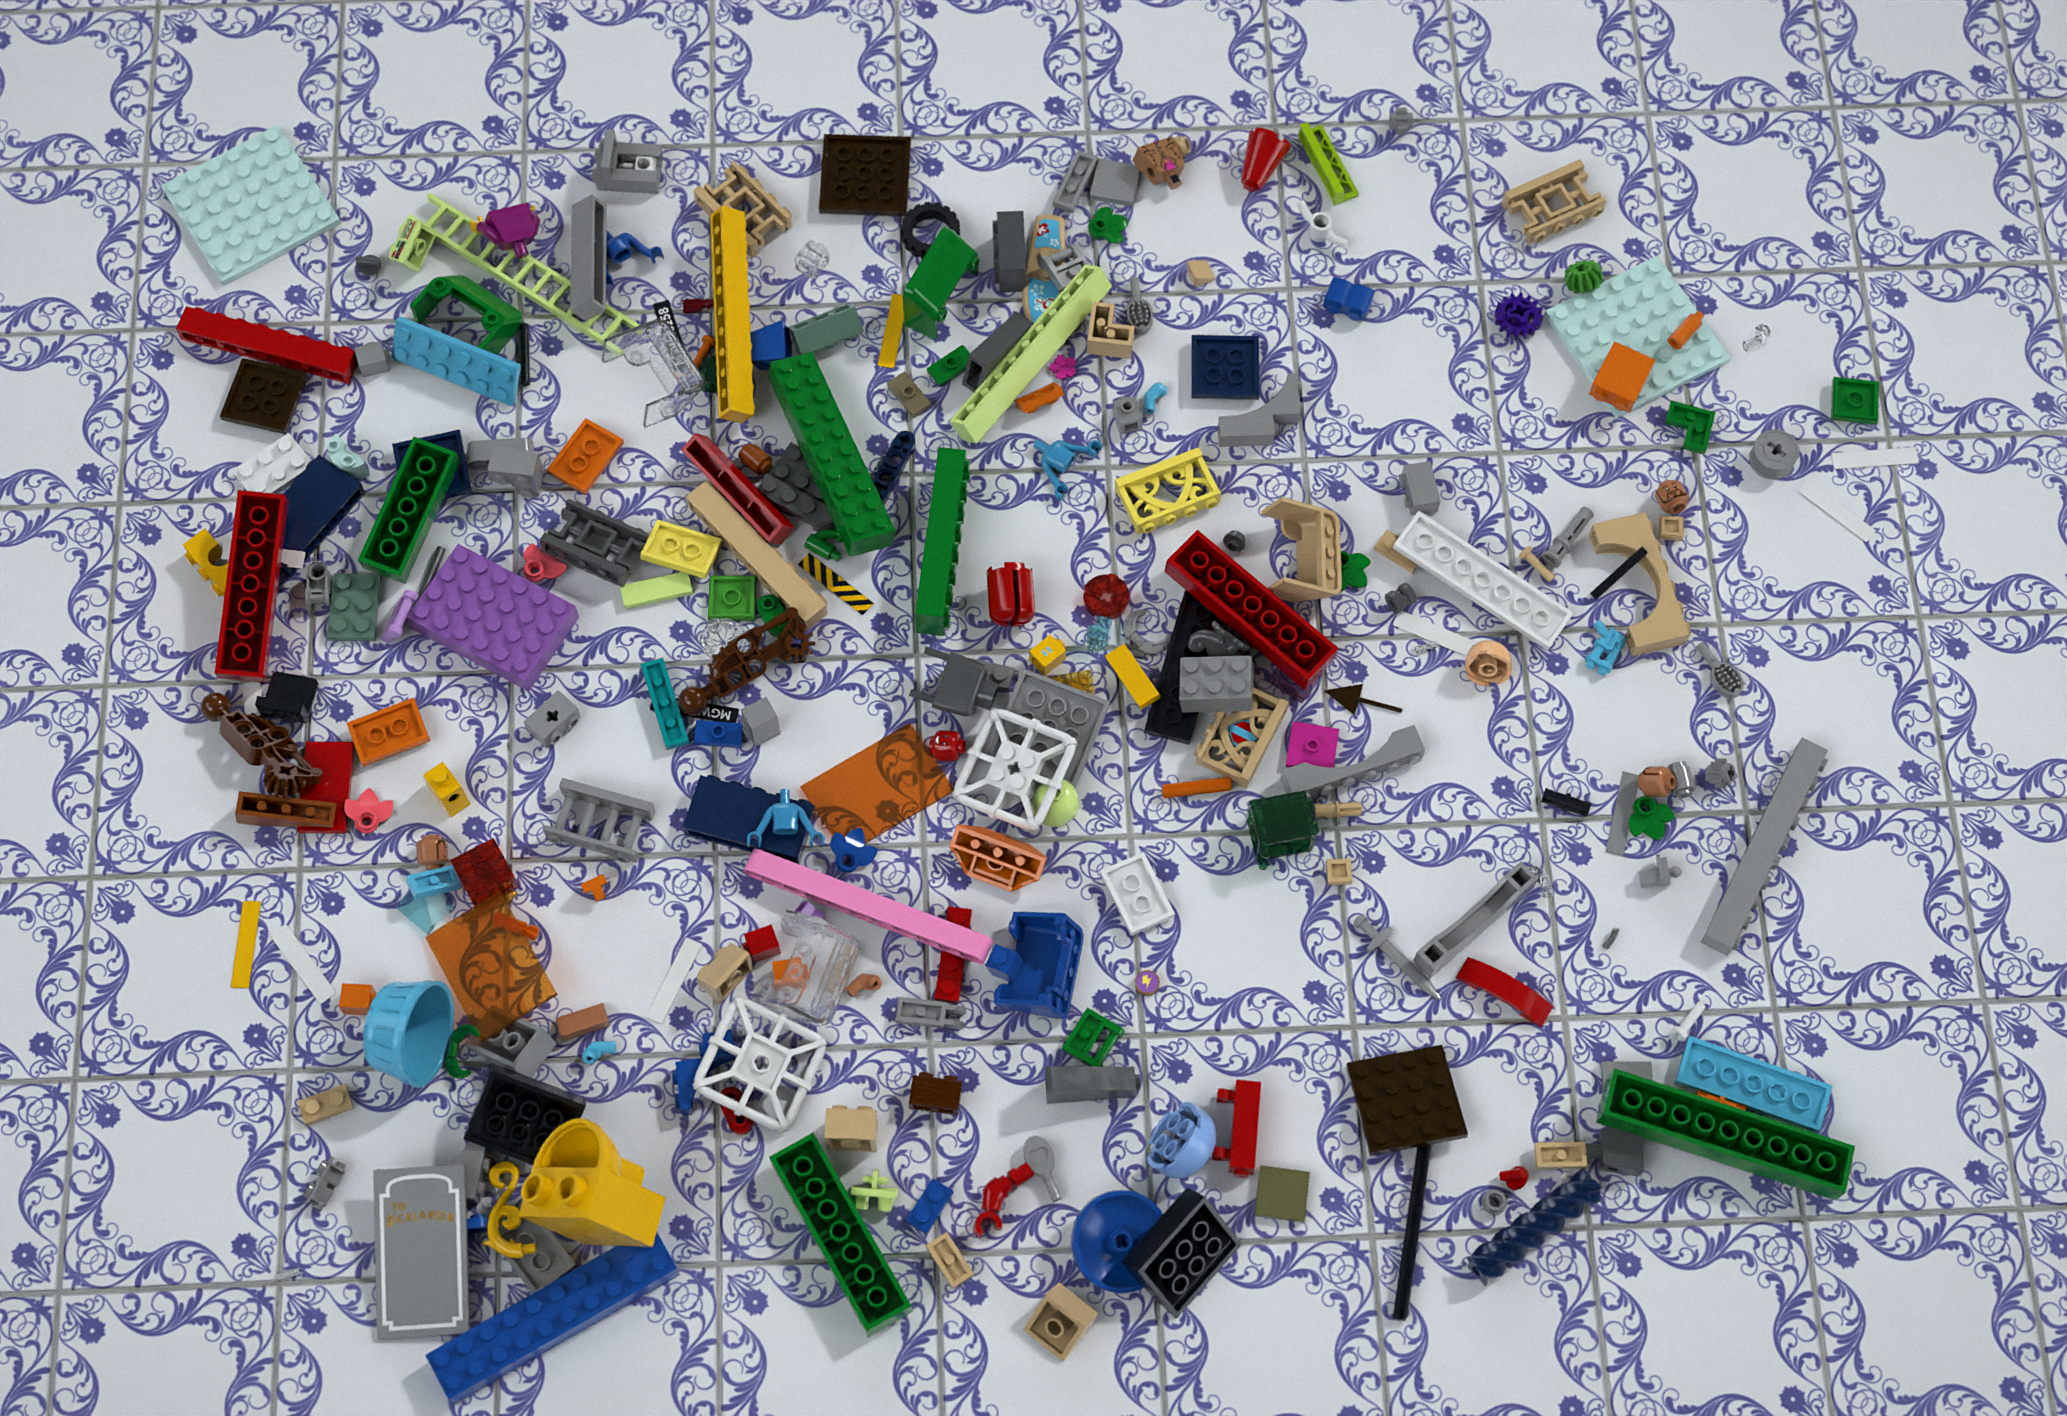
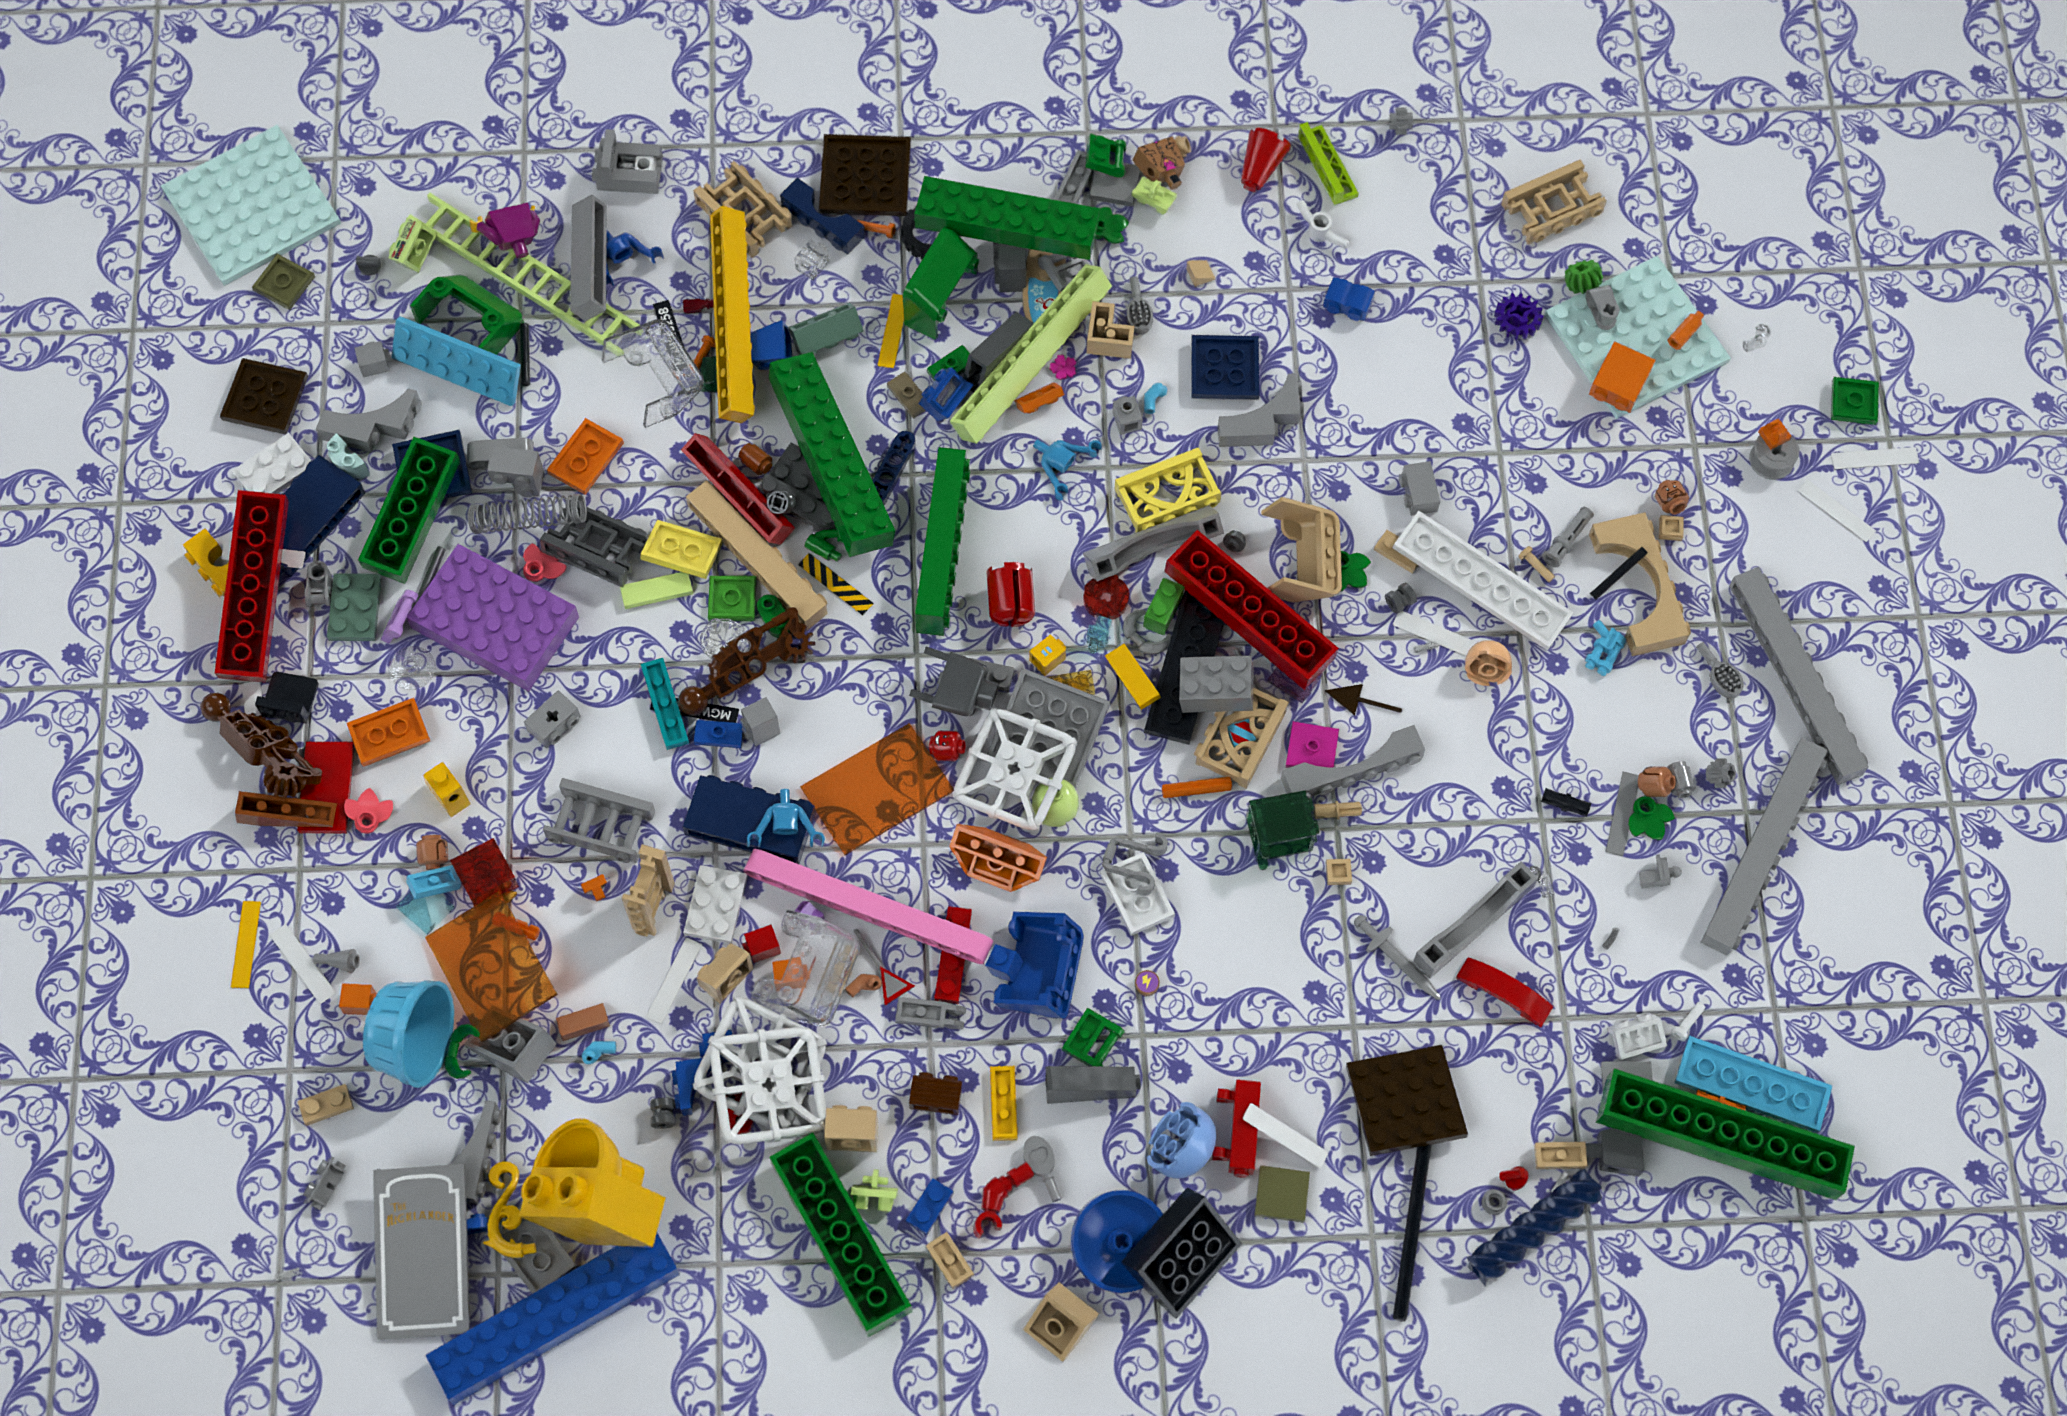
red brick [176,306,358,384] -> none
black slope [463,1063,586,1165] -> none
blue plate [830,828,878,873] -> none
dark grey animal [1188,620,1257,670] -> none
green plate [1665,400,1715,455] -> none
none -> olive tile [252,254,315,310]
none -> light grey cone [313,949,360,973]
none -> light grey arch [316,388,422,453]
none -> clear dish [388,646,436,690]
none -> light grey piece [468,494,587,534]
none -> tan fence [622,844,675,937]
none -> dark grey wheel [650,1098,676,1129]
none -> white plate [683,865,748,944]
none -> white plate [710,1027,826,1144]
none -> dark grey wheel [767,491,796,514]
none -> dark blue arch [780,177,865,255]
none -> piece [854,929,915,1006]
none -> orange piece [857,220,896,239]
none -> green brick [914,176,1100,260]
none -> blue window [918,367,973,421]
none -> yellow tile [990,1066,1018,1141]
none -> light grey arch [1083,505,1224,581]
none -> green plate [1085,133,1127,178]
none -> light grey piece [1102,833,1168,896]
none -> yellowish green hips [1131,177,1177,214]
none -> bright green brick [1143,578,1184,635]
none -> white sticker [1243,1103,1328,1168]
none -> light grey piece [1586,285,1620,330]
none -> white bracket [1607,1012,1667,1060]
none -> light grey brick [1729,567,1869,785]
none -> orange tile [1758,419,1792,450]

